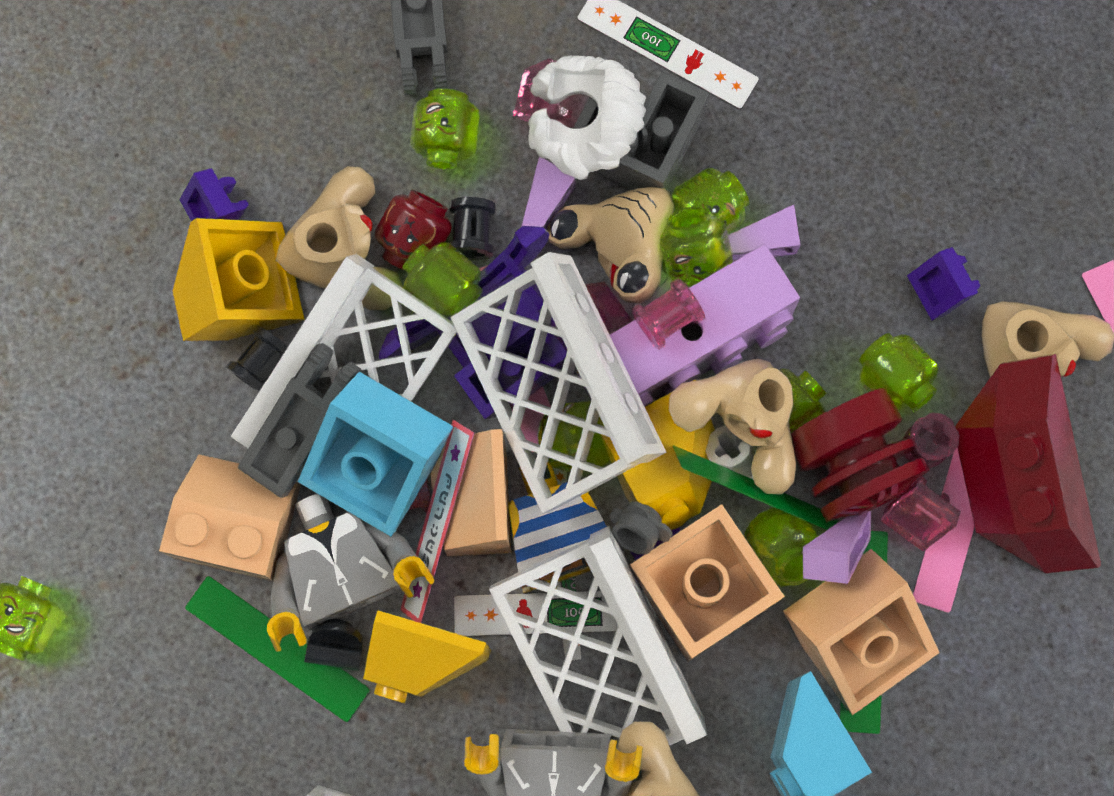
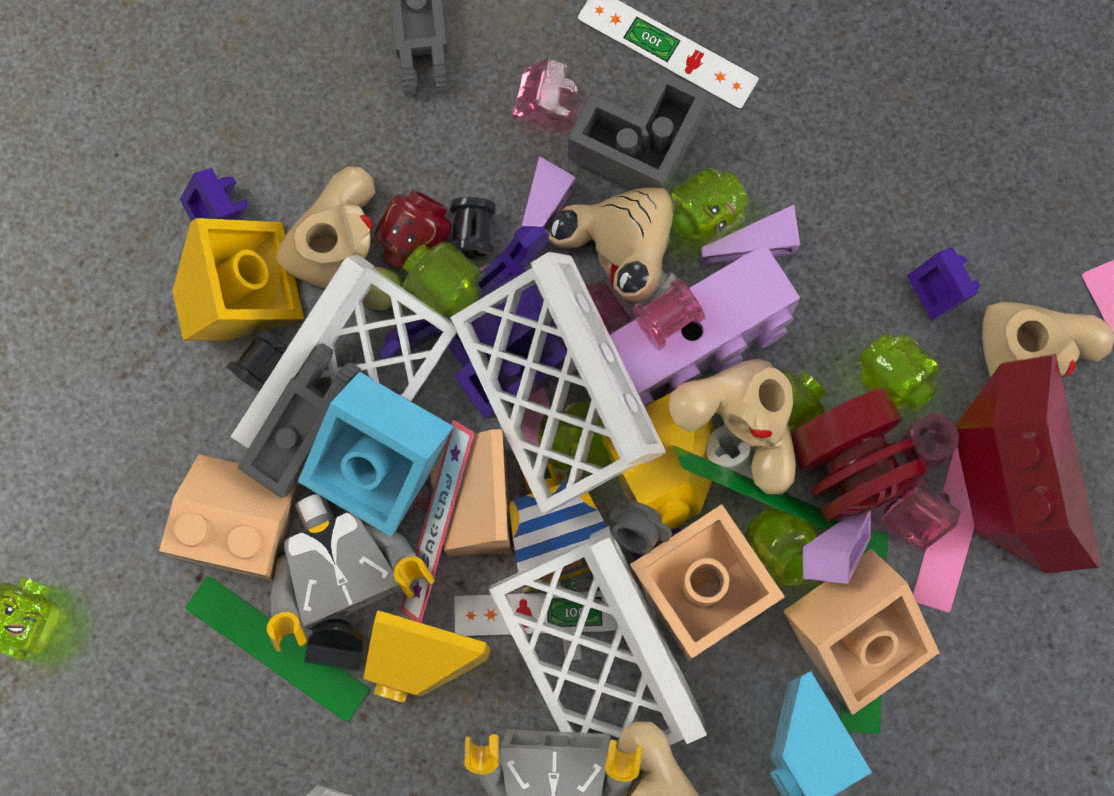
clear neon green head [410,89,480,170] -> none
white piece [528,55,646,180] -> none
clear neon green head [660,206,733,287] -> none

